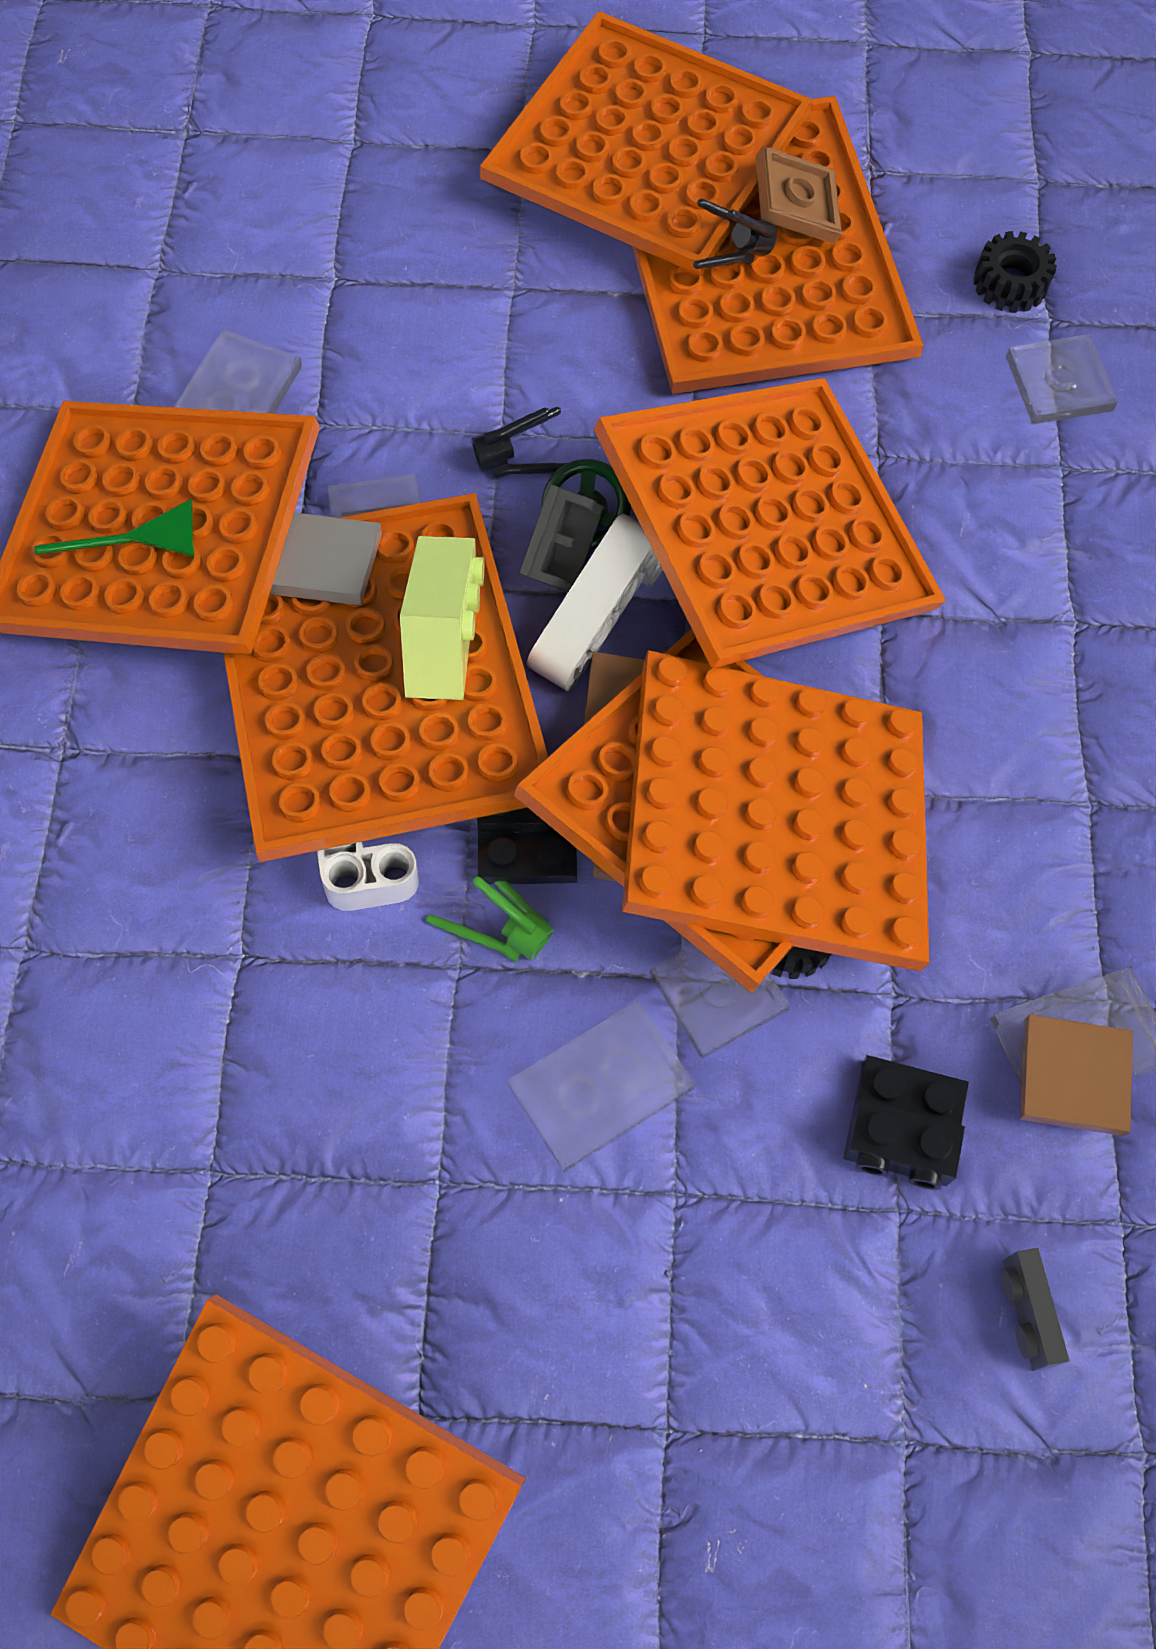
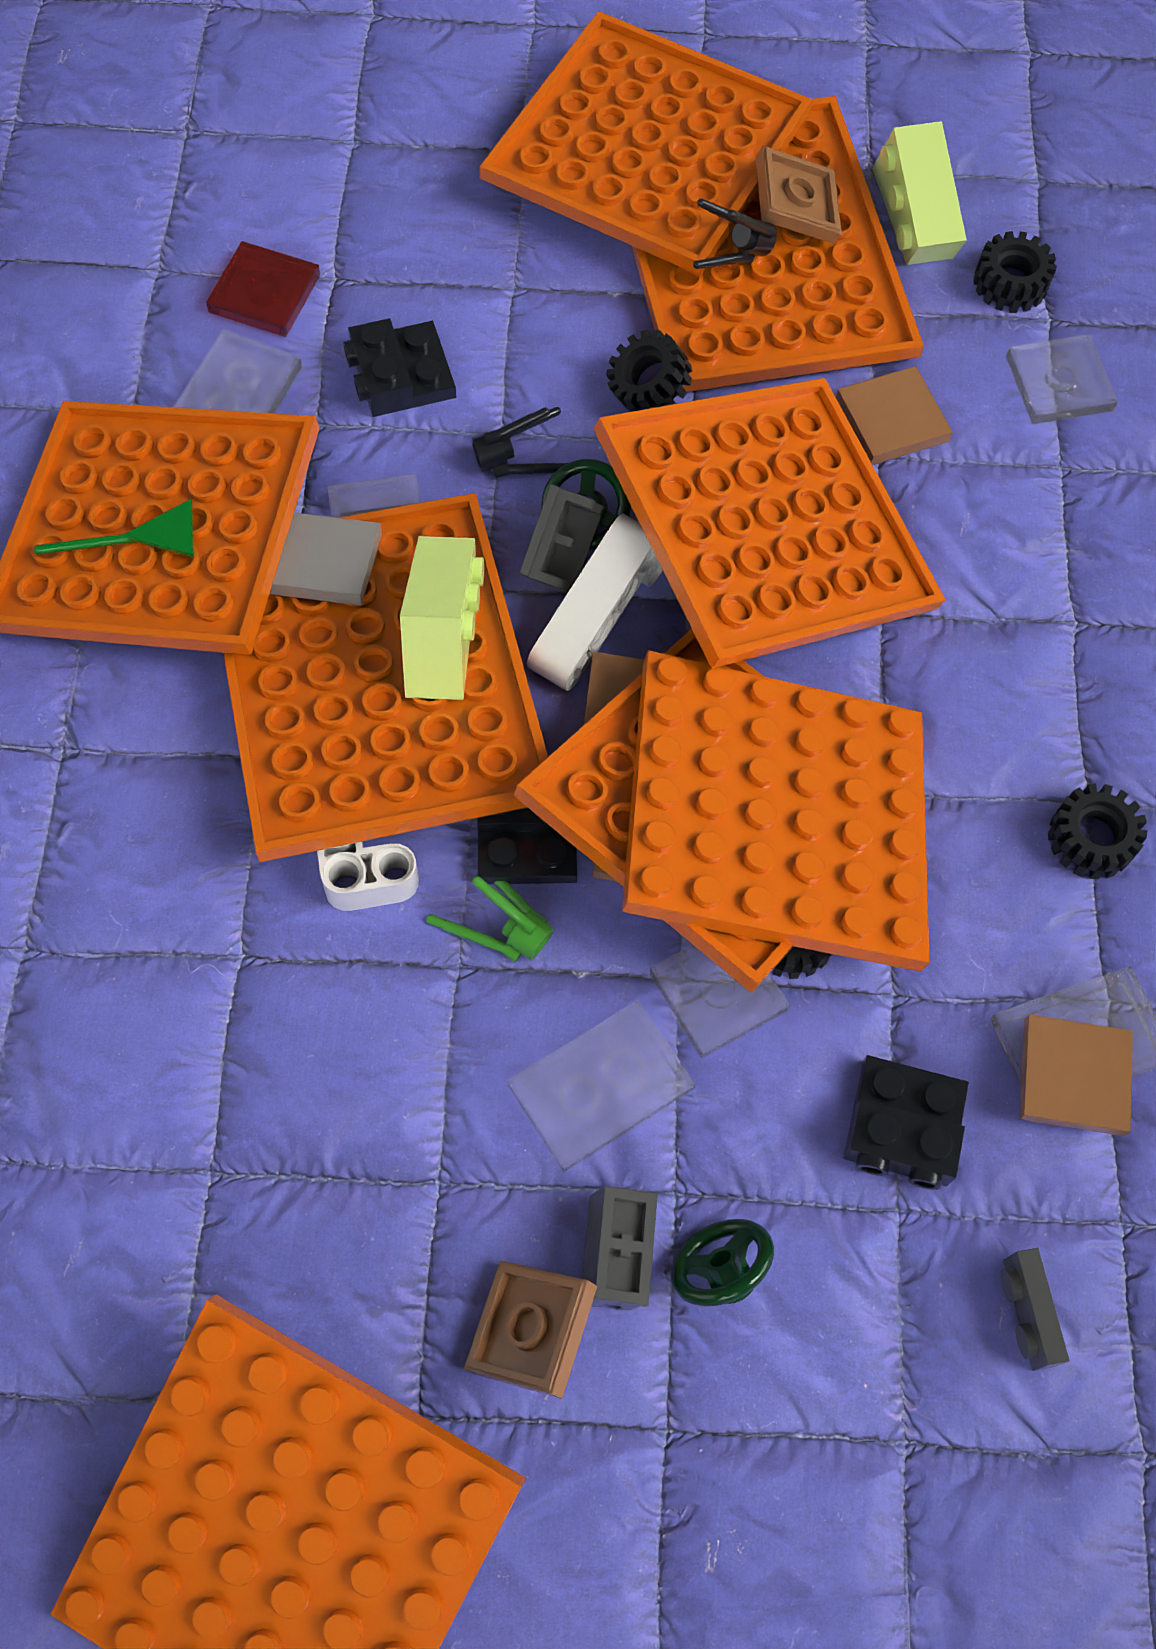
none -> clear red tile [206,241,320,337]
none -> black plate [343,318,456,417]
none -> medium nougat tile [464,1261,598,1399]
none -> dark grey hinge [582,1186,658,1310]
none -> black tyre [606,329,692,412]
none -> dark green piece [670,1219,774,1307]
none -> medium nougat tile [836,366,953,465]
none -> yellowish green wedge [872,121,967,265]
none -> black tyre [1048,783,1148,879]

